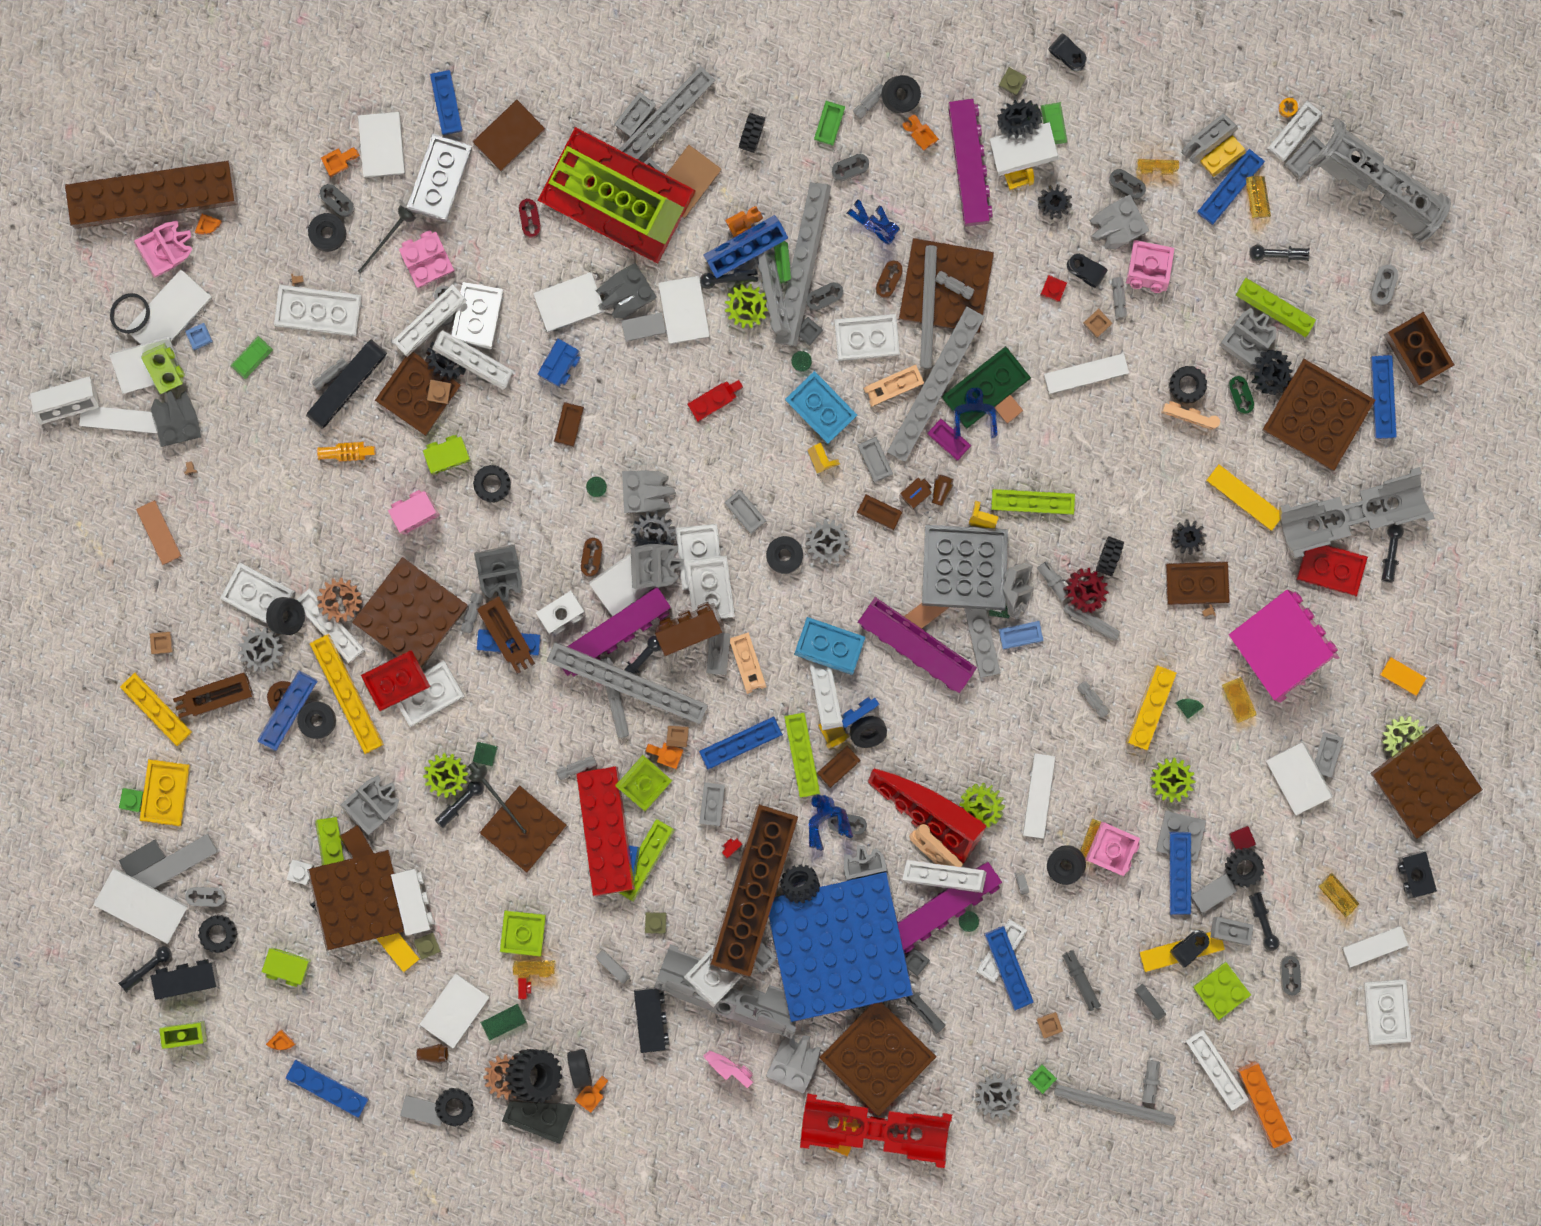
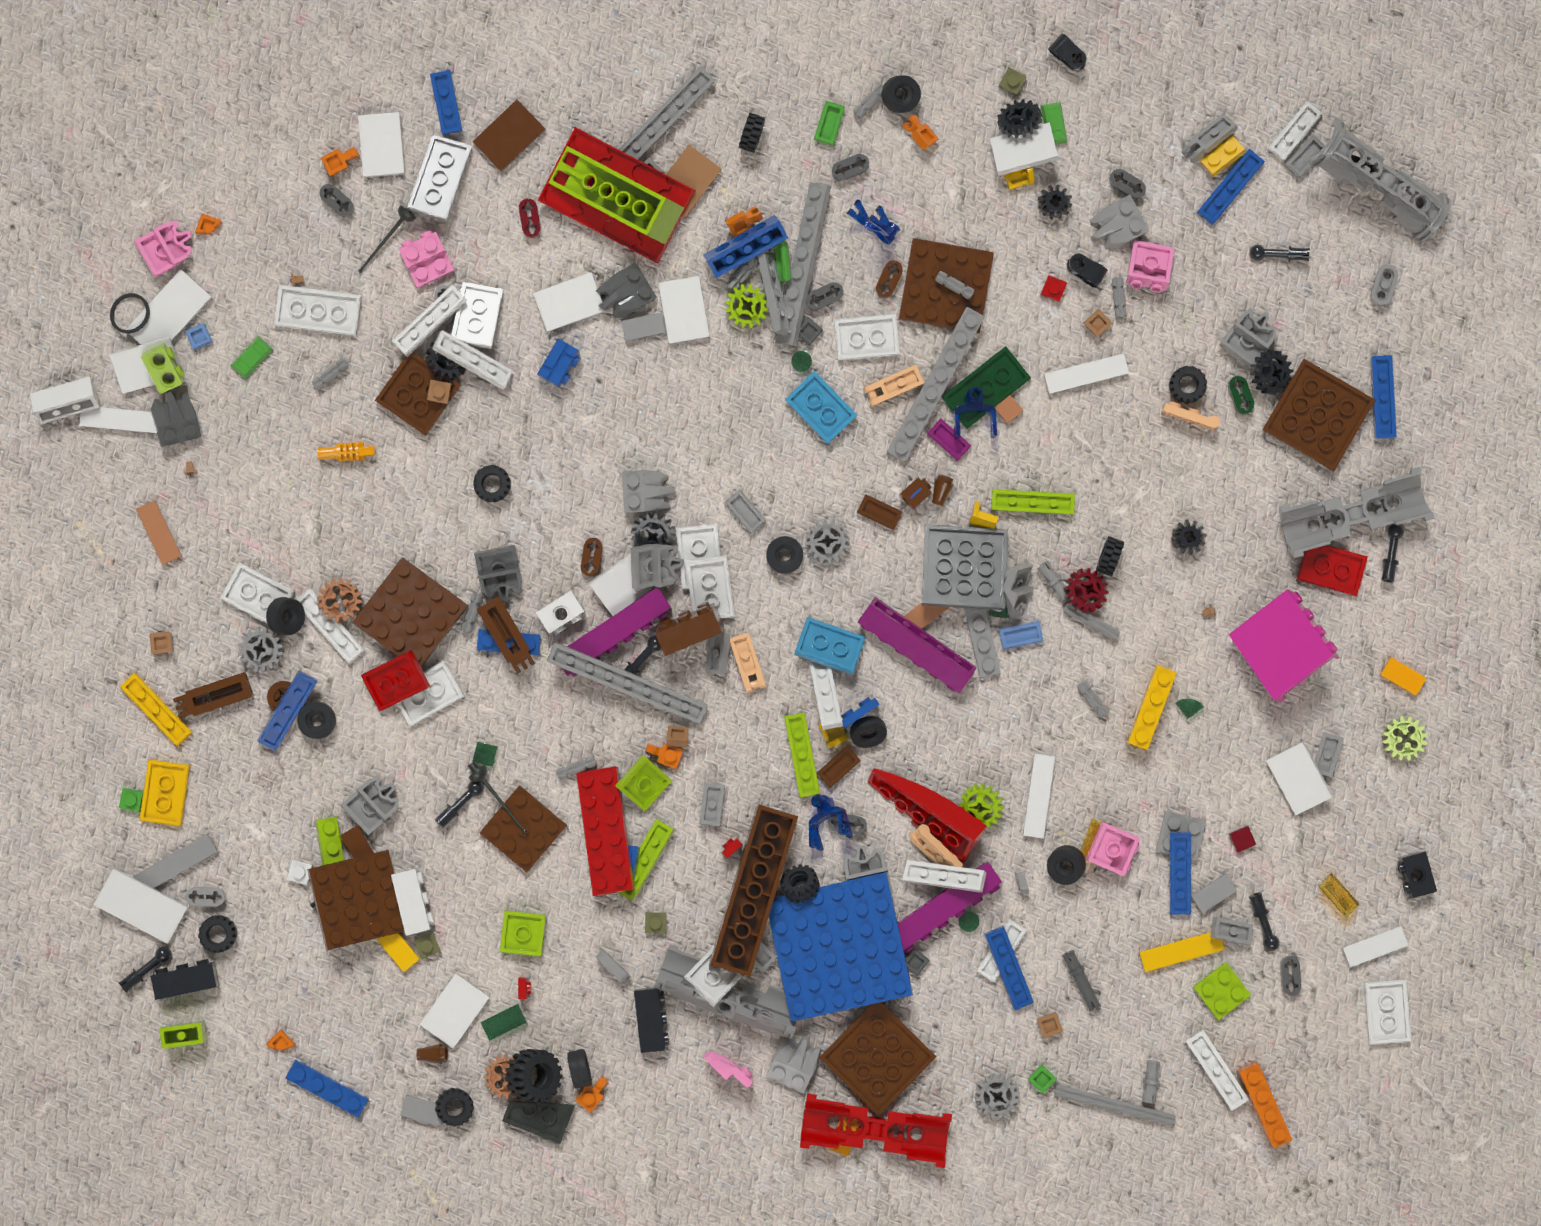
reddish brown brick [65,160,238,229] -> none
dark grey tile [119,839,166,877] -> none
lime brick [261,947,311,987] -> none
black beam [306,339,387,429] -> none
black tyre [308,213,346,252] -> none
yellow tile [309,634,384,754] -> none
bright pink brick [388,490,440,535] -> none
lime brick [422,434,471,475] -> none
lime gear [423,753,469,798] -> none
clear yellow plate [513,960,556,978] -> none
reddish brown tile [554,402,584,447] -> none
clear green tile [586,477,607,498] -> none
light grey axle [601,657,629,738] -> none
light grey plate [614,92,656,137] -> none
red hinge [687,380,743,422] -> none
black pin [699,268,758,289] -> none
blue tile [699,716,783,770] -> none
yellow tile [807,443,840,473] -> none
light grey tile [857,437,893,483] -> none
dark grey pin [904,989,946,1034] -> none
light grey axle [920,245,937,369] -> none
magenta brick [948,99,993,227] -> none
dark grey beam [1134,983,1167,1021] -> none
clear yellow plate [1136,159,1179,175] -> none
lime gear [1150,758,1196,803] -> none
reddish brown tile [1165,562,1230,605] -> none
black piece [1170,930,1210,968] -> none
yellow tile [1206,464,1280,531] -> none
clear yellow plate [1221,677,1257,723] -> none
black tyre [1225,848,1265,888] -> none
lime plate [1235,278,1316,338] -> none
clear yellow plate [1246,176,1271,218] -> none
light orange bush [1278,98,1298,118] -> none
reddish brown plate [1370,724,1483,839] -> none
reddish brown brick [1384,311,1455,388] -> none

